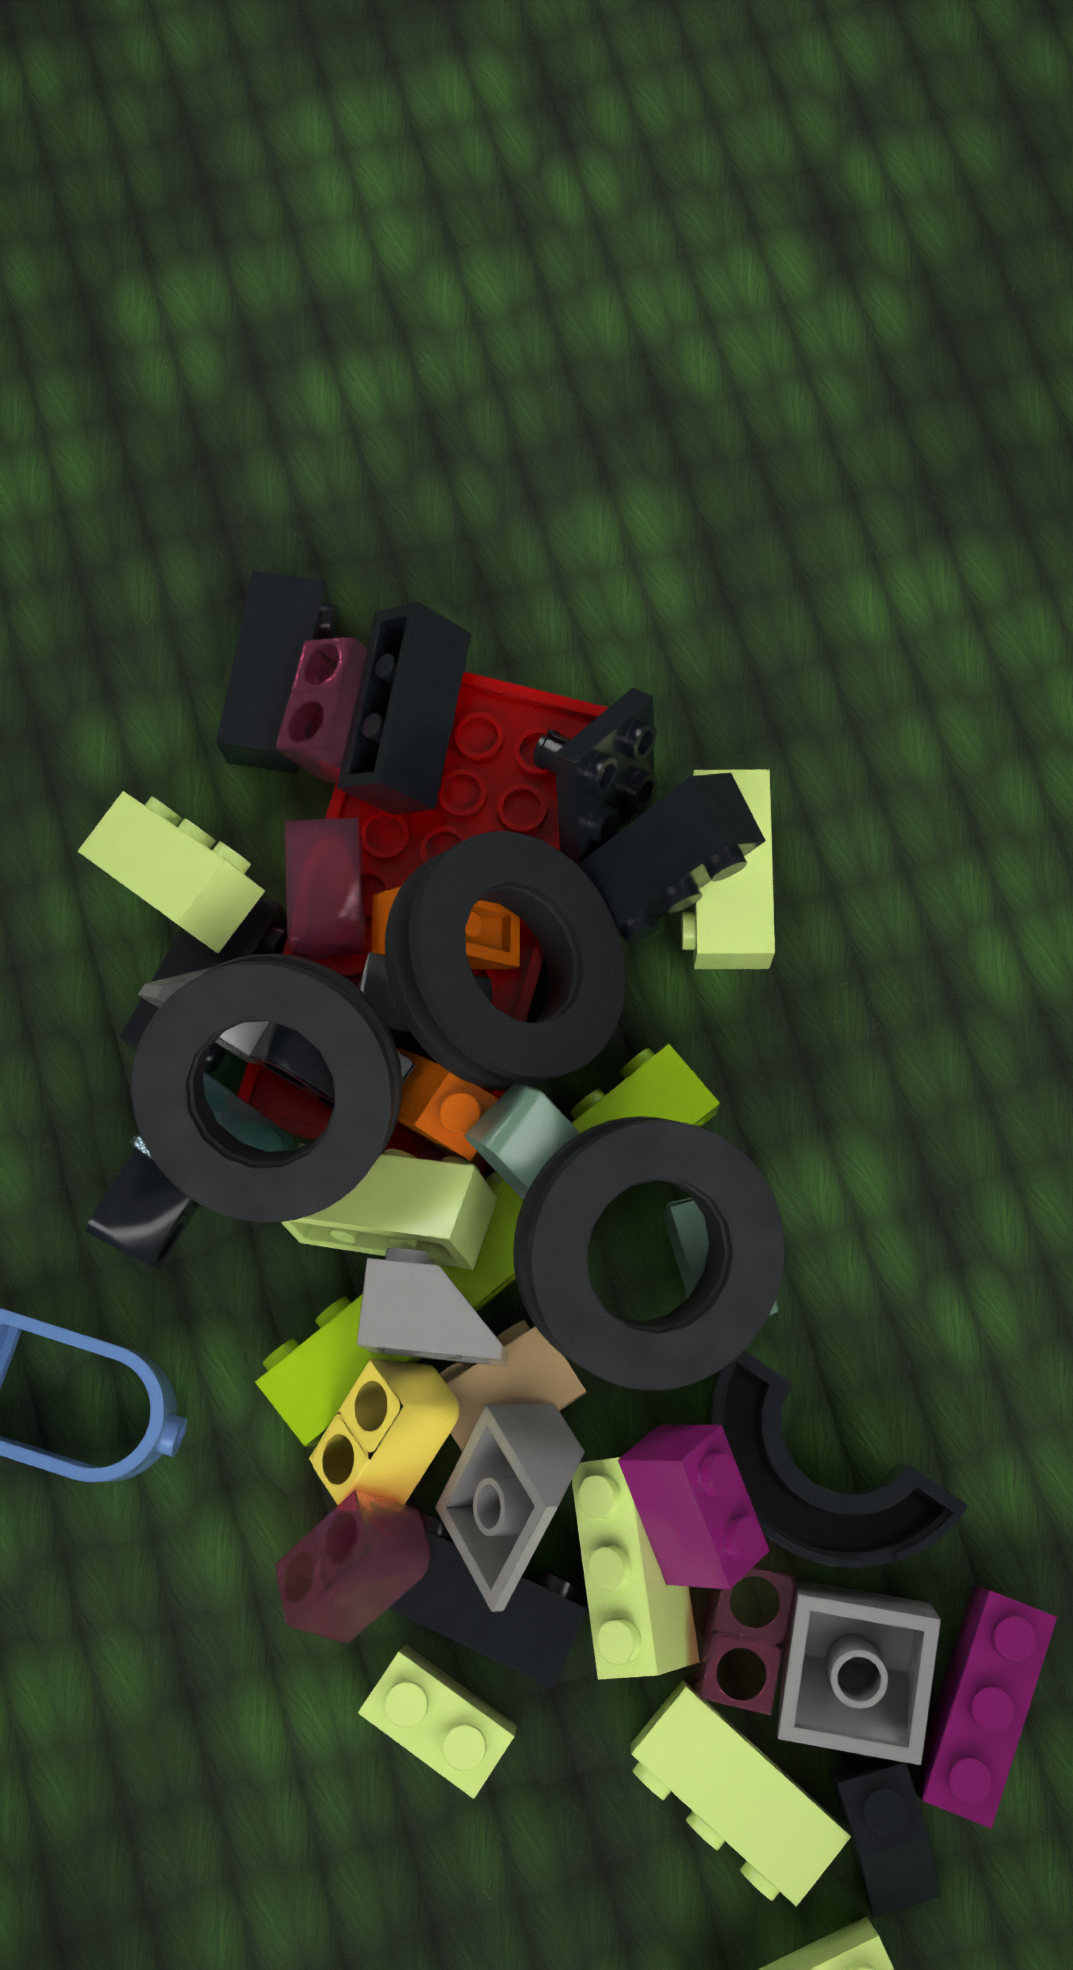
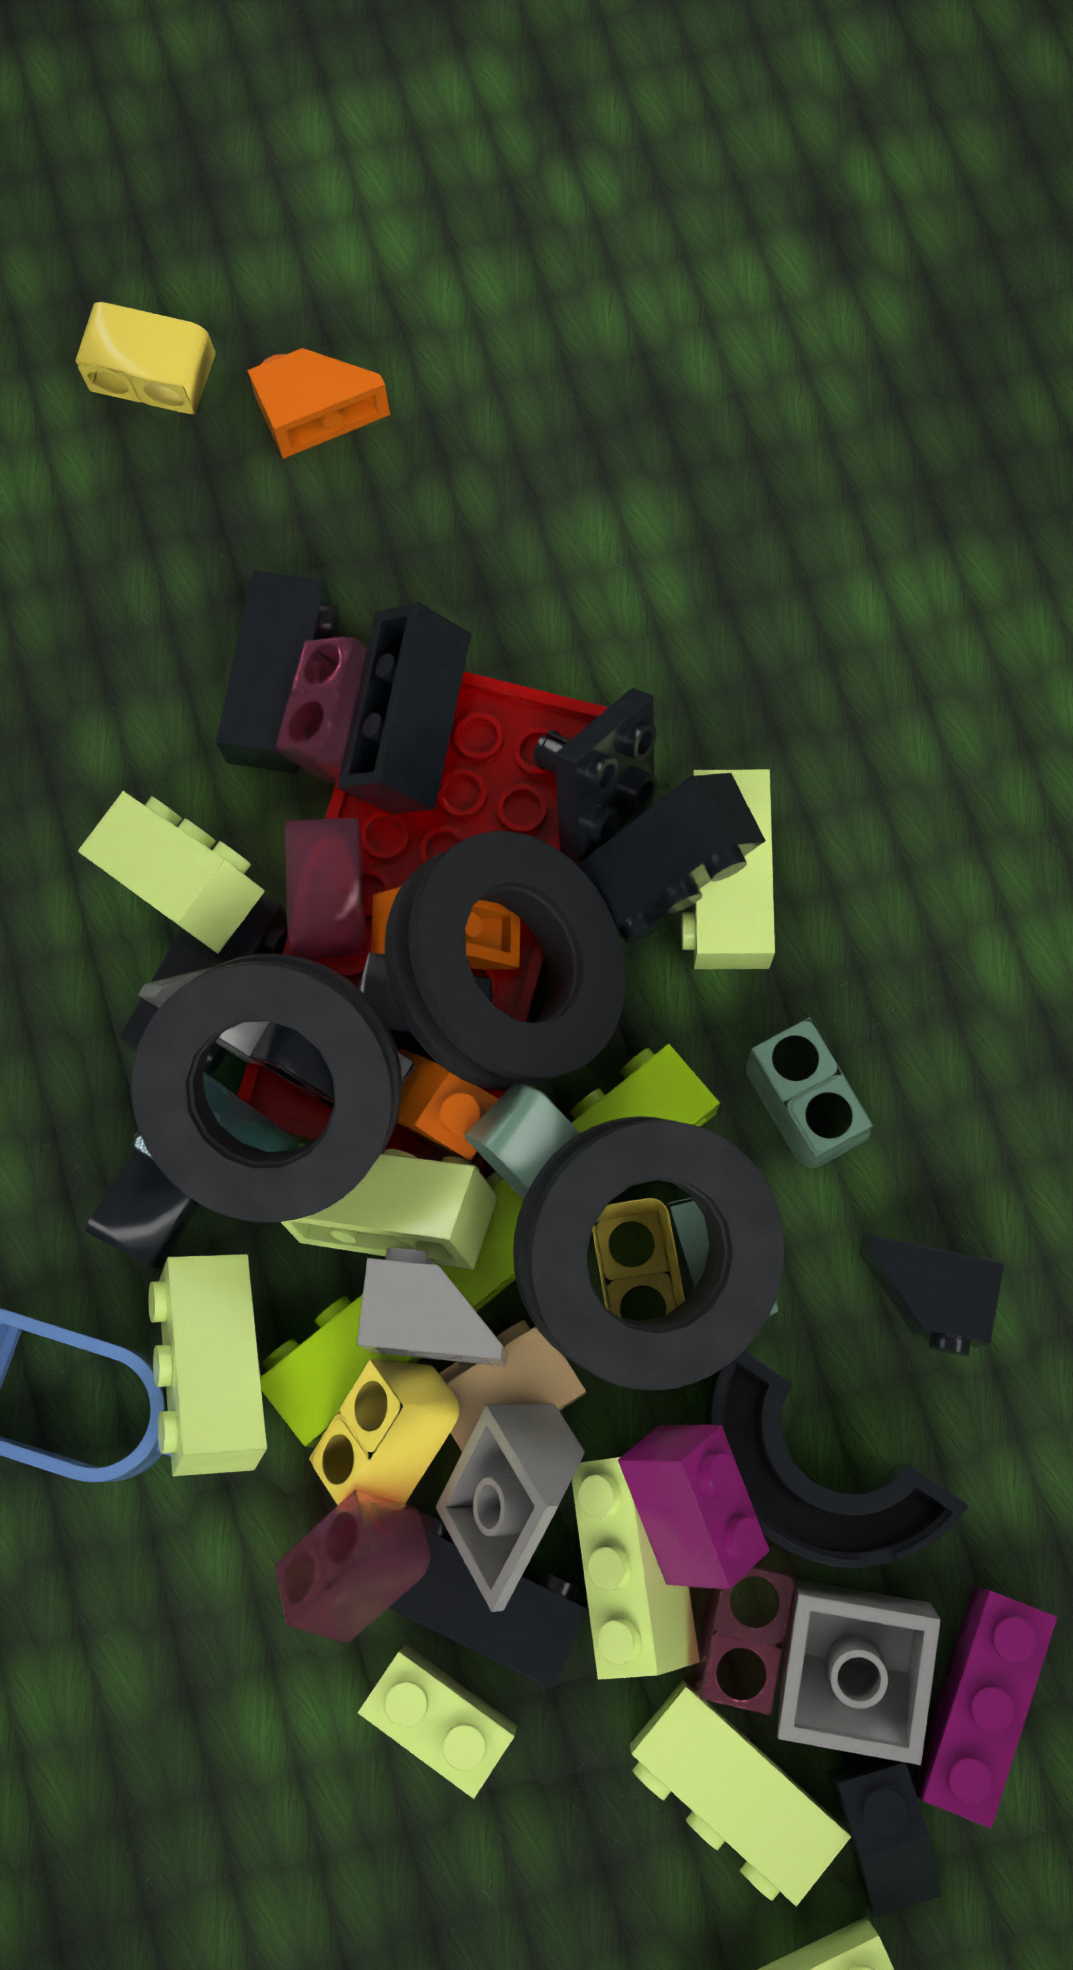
none -> light yellow piece [75,302,216,415]
none -> yellowish green brick [149,1254,267,1476]
none -> orange slope [247,348,391,459]
none -> light yellow piece [592,1198,685,1318]
none -> sand green piece [746,1017,873,1168]
none -> black slope [859,1235,1004,1356]

